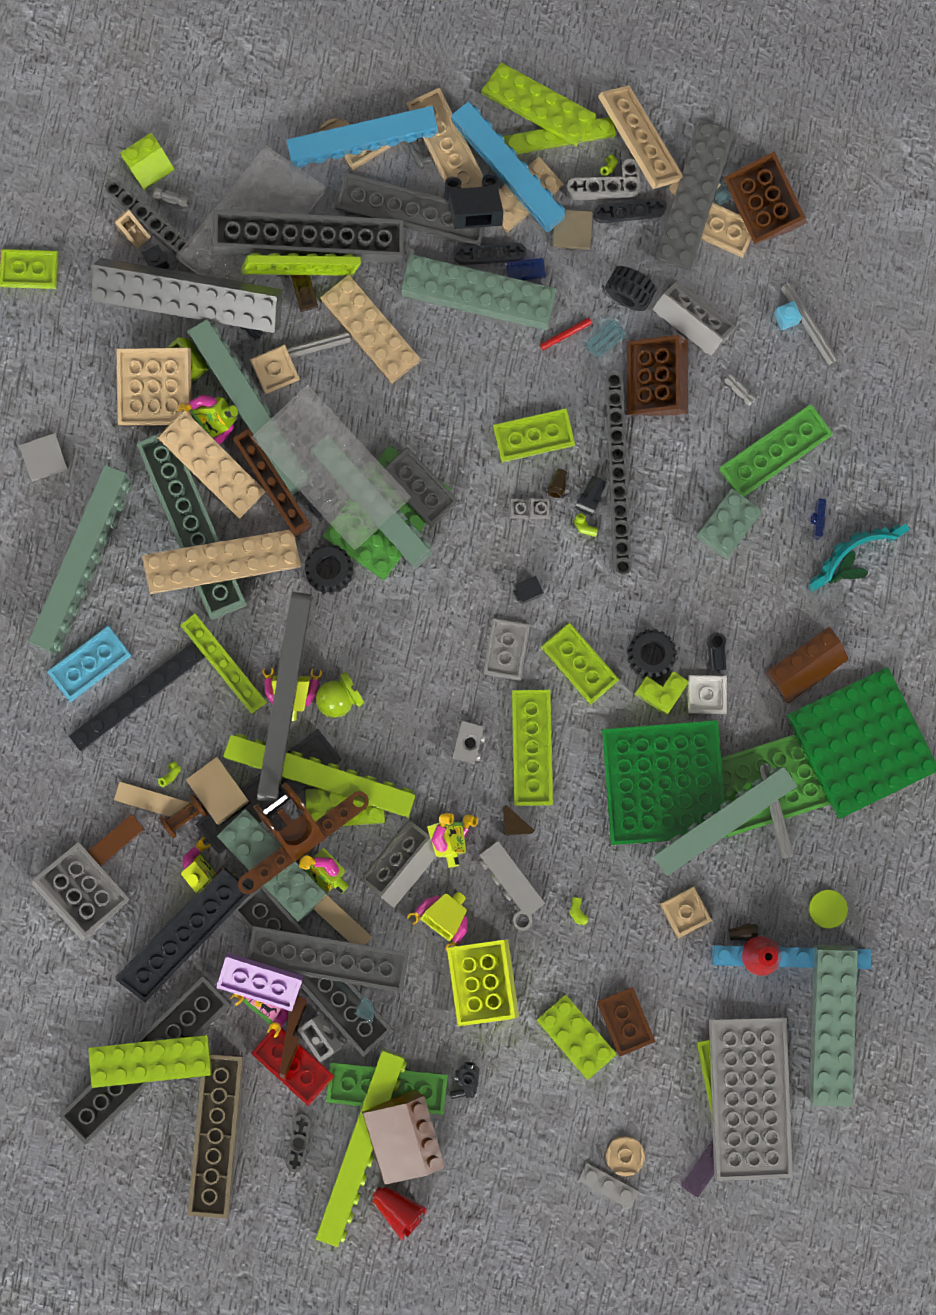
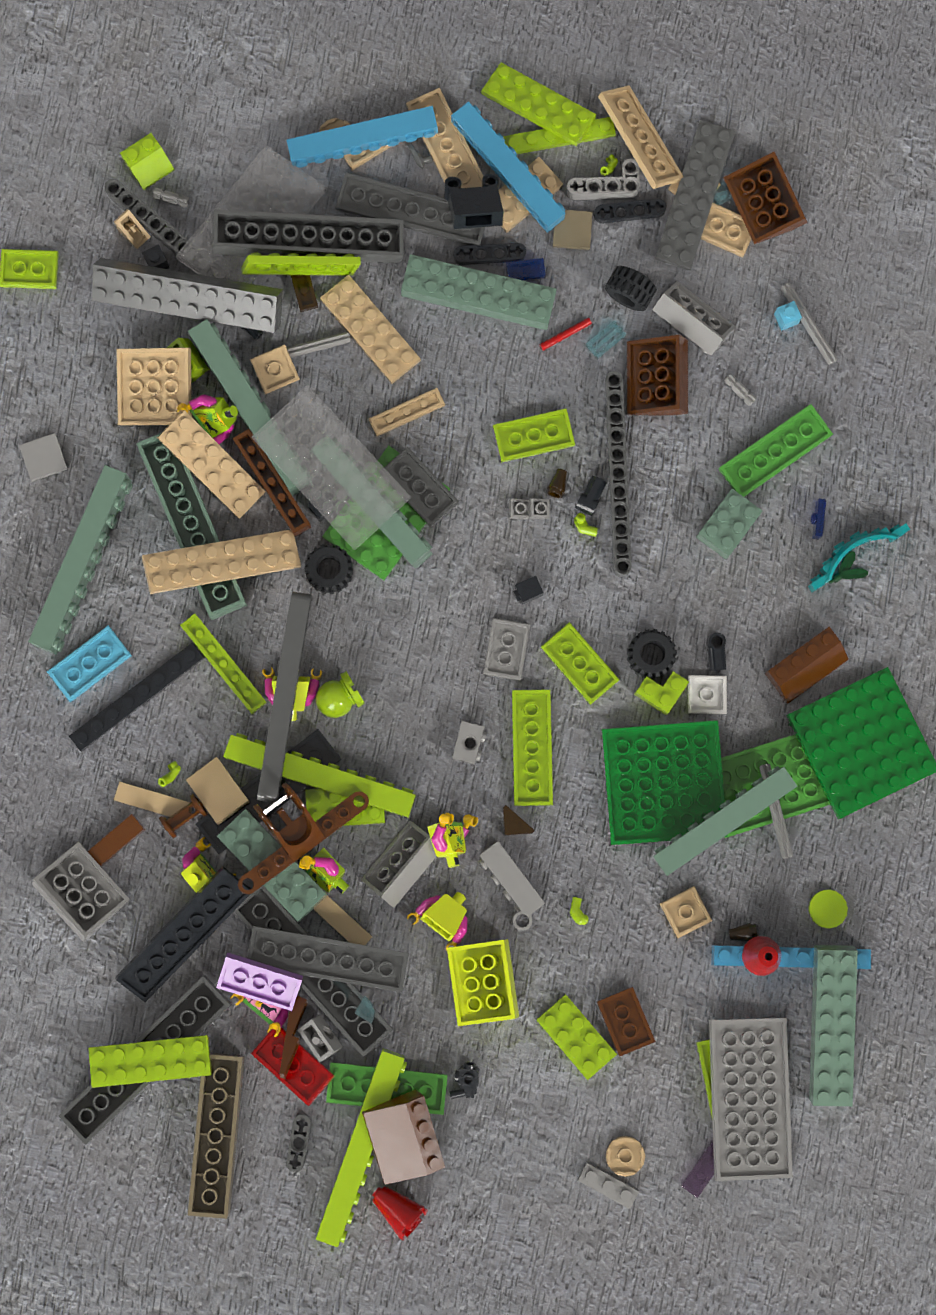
none -> tan tile [369,388,445,437]

